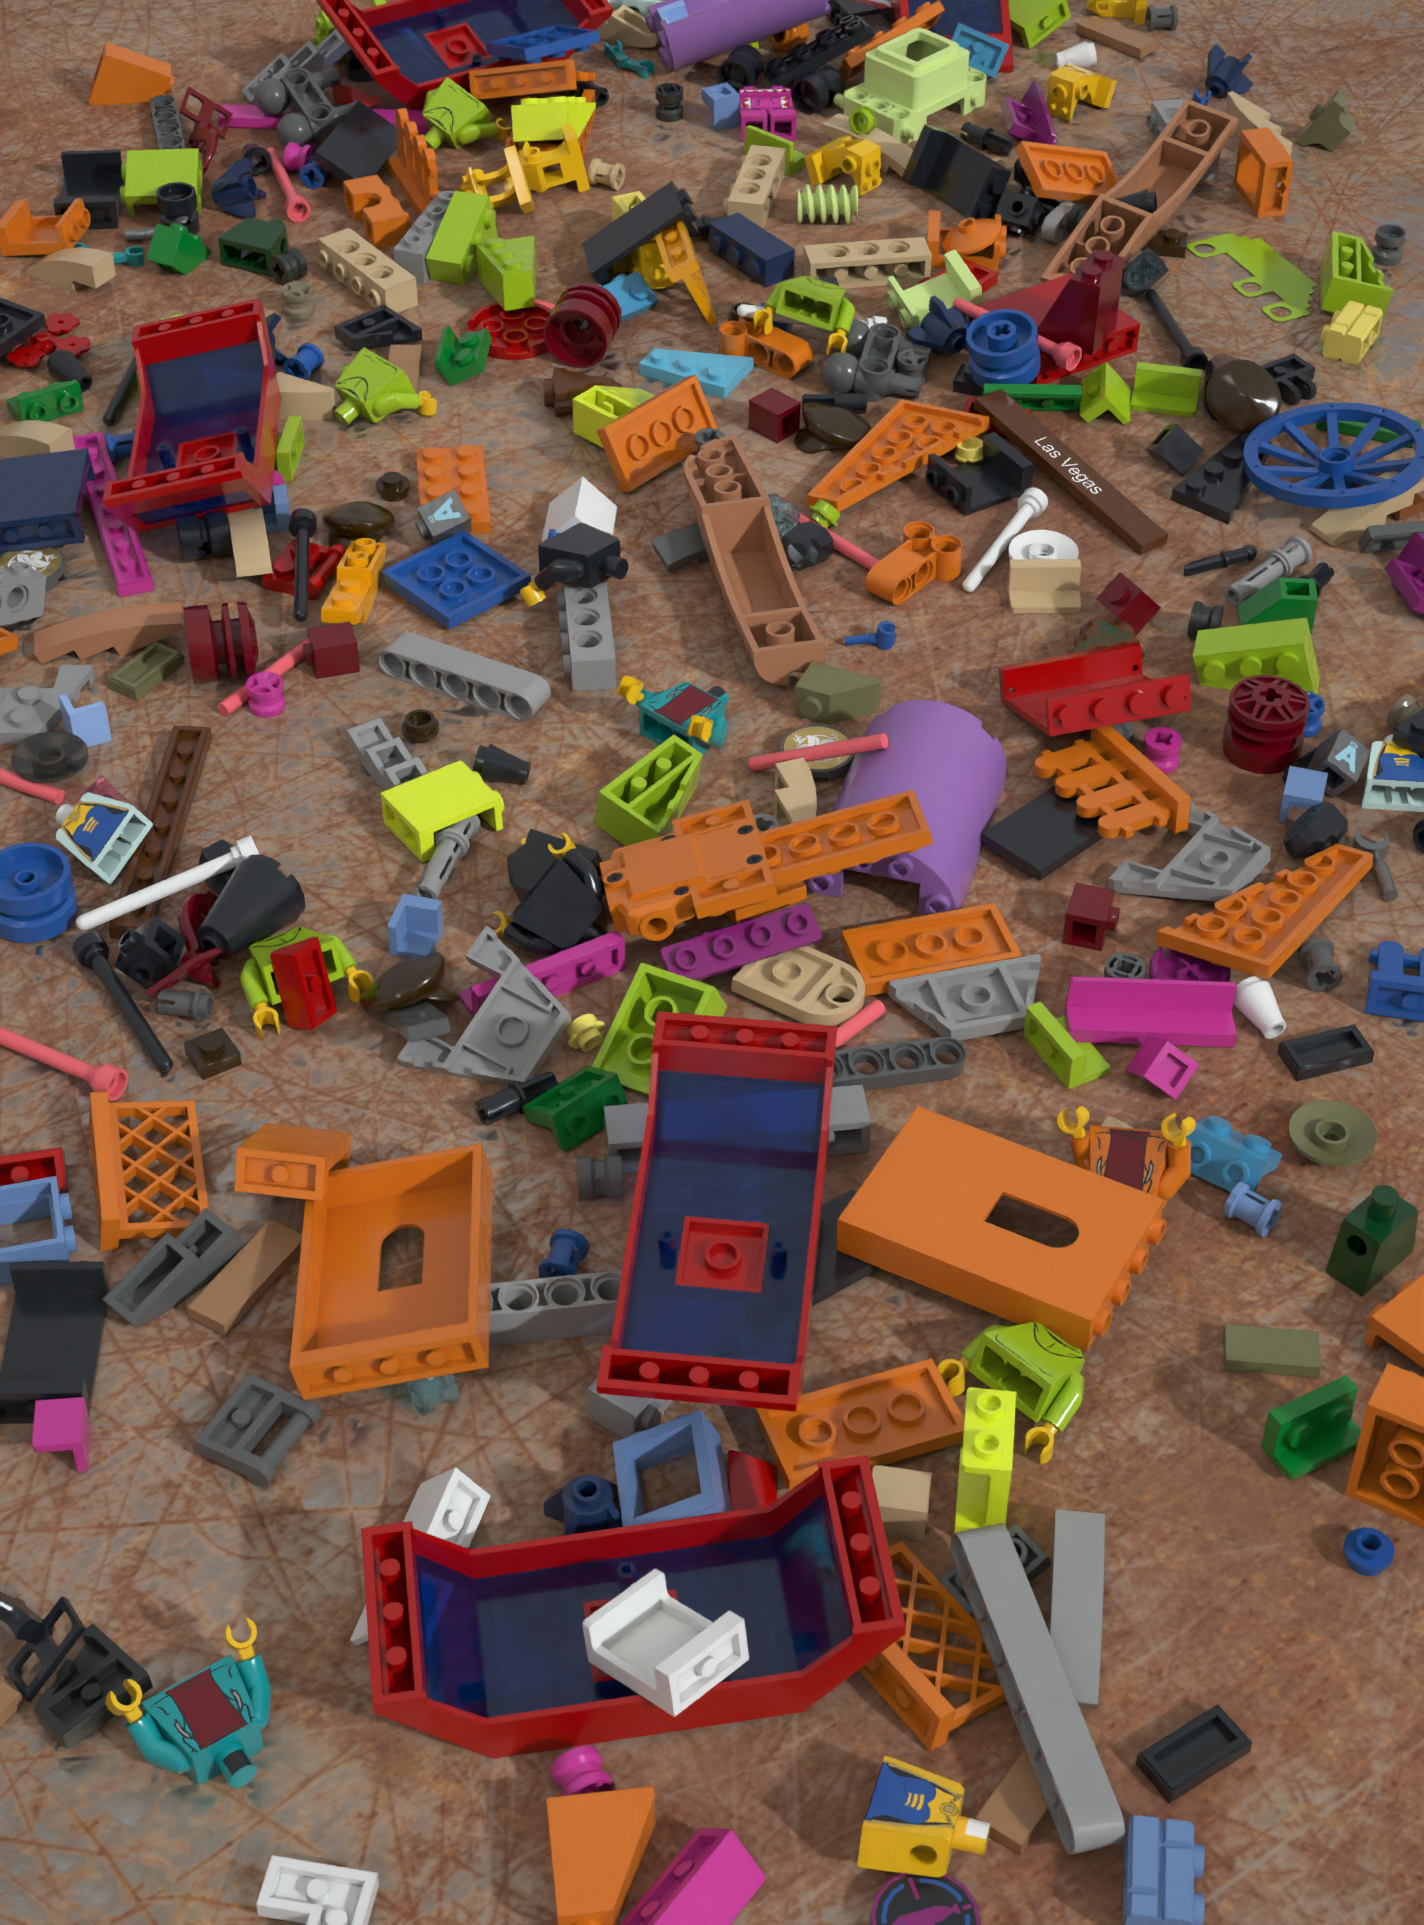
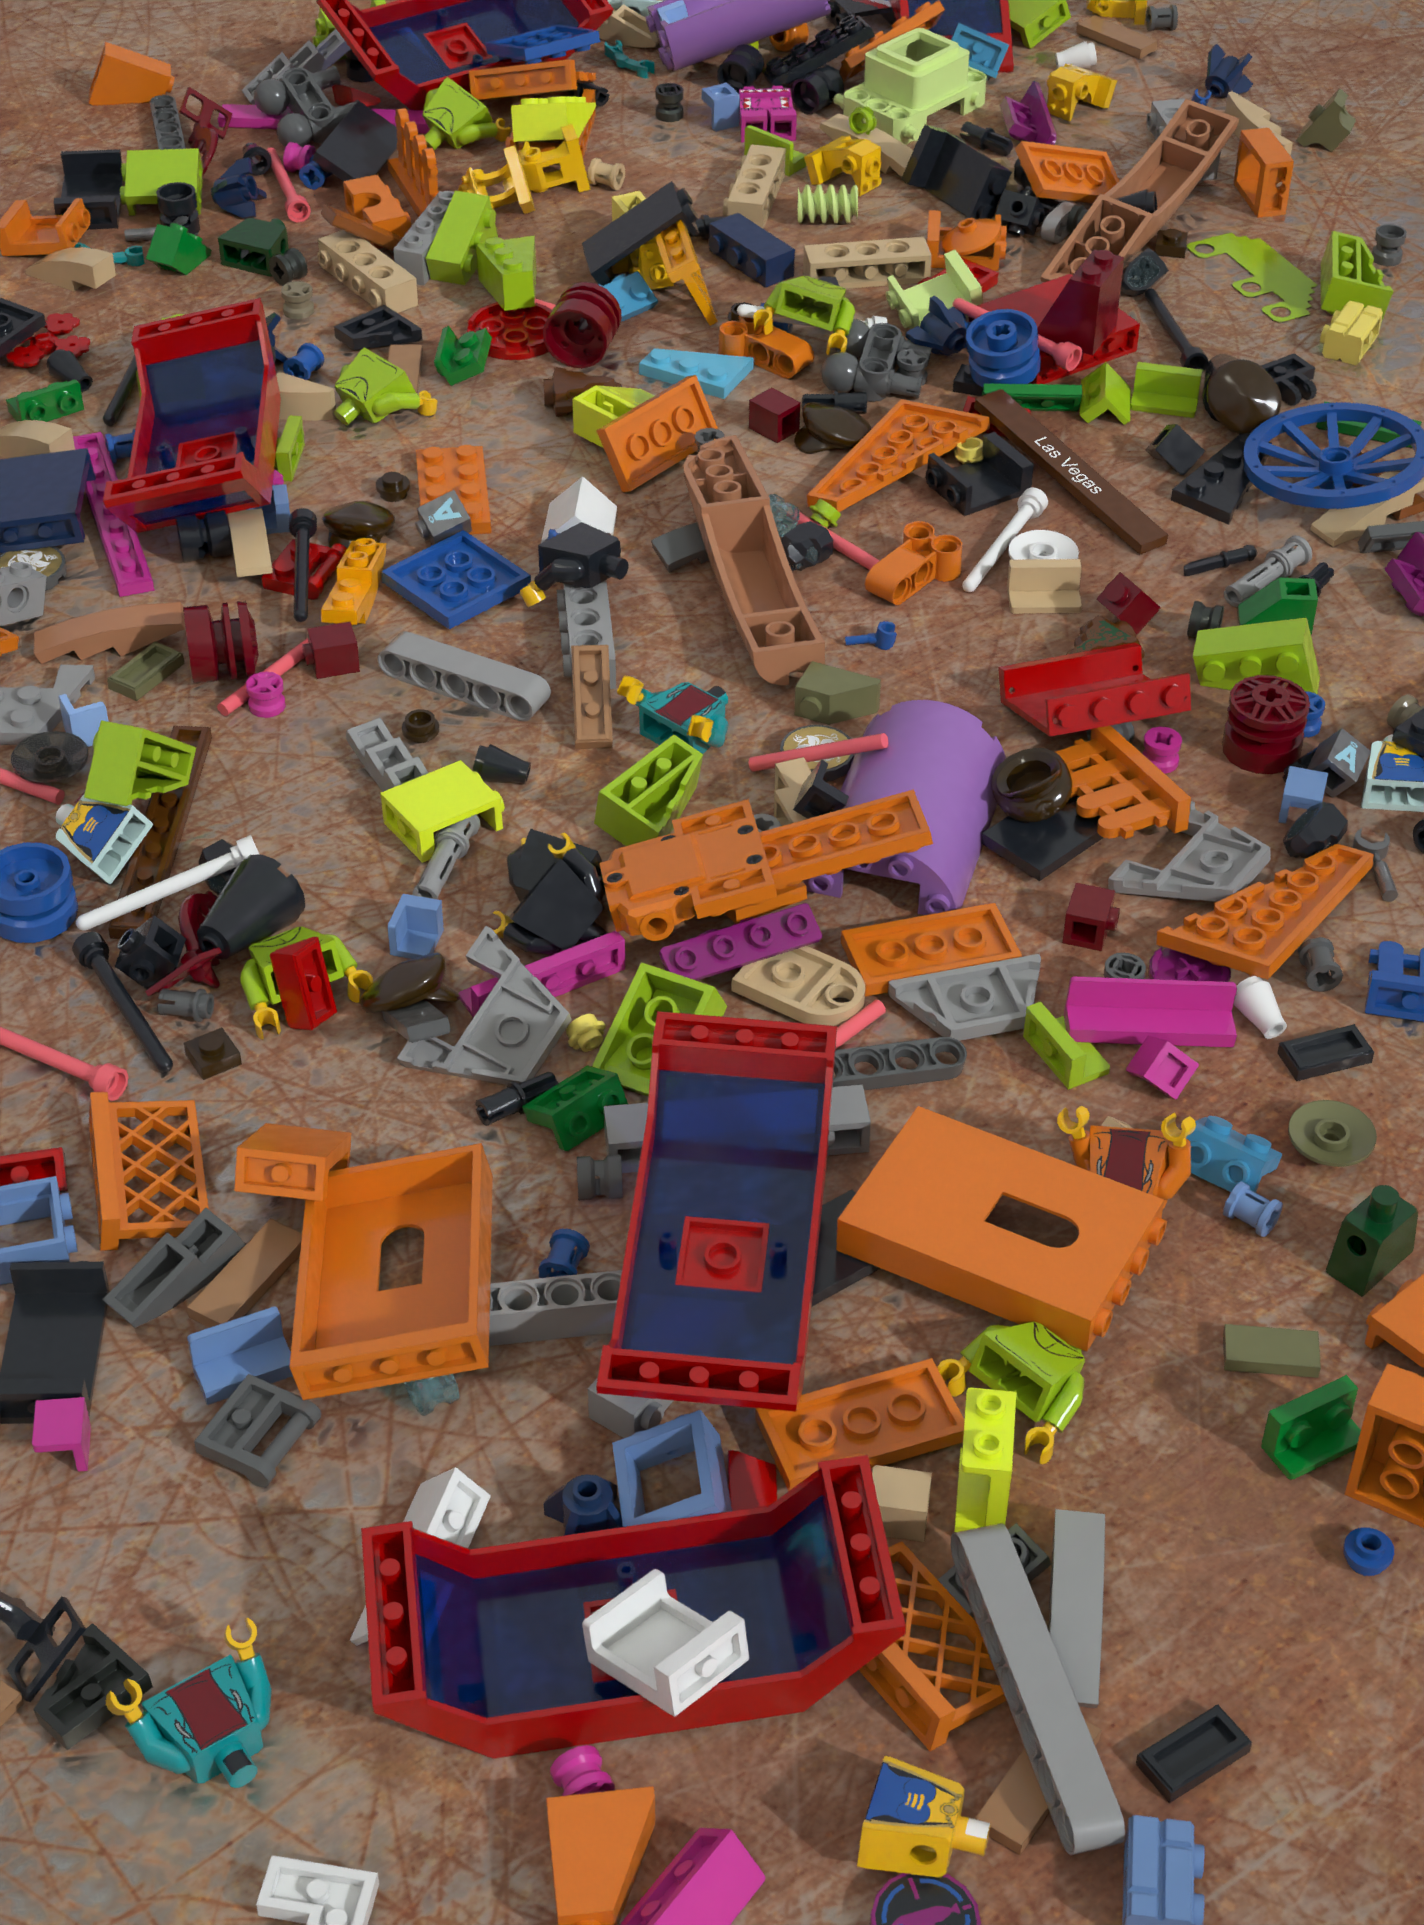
none -> lime wedge [84,720,196,806]
none -> medium blue panel [187,1307,293,1405]
none -> dark orange tile [321,204,402,252]
none -> medium nougat tile [571,645,613,749]
none -> black panel [793,759,849,819]
none -> dark brown piece [991,748,1072,822]

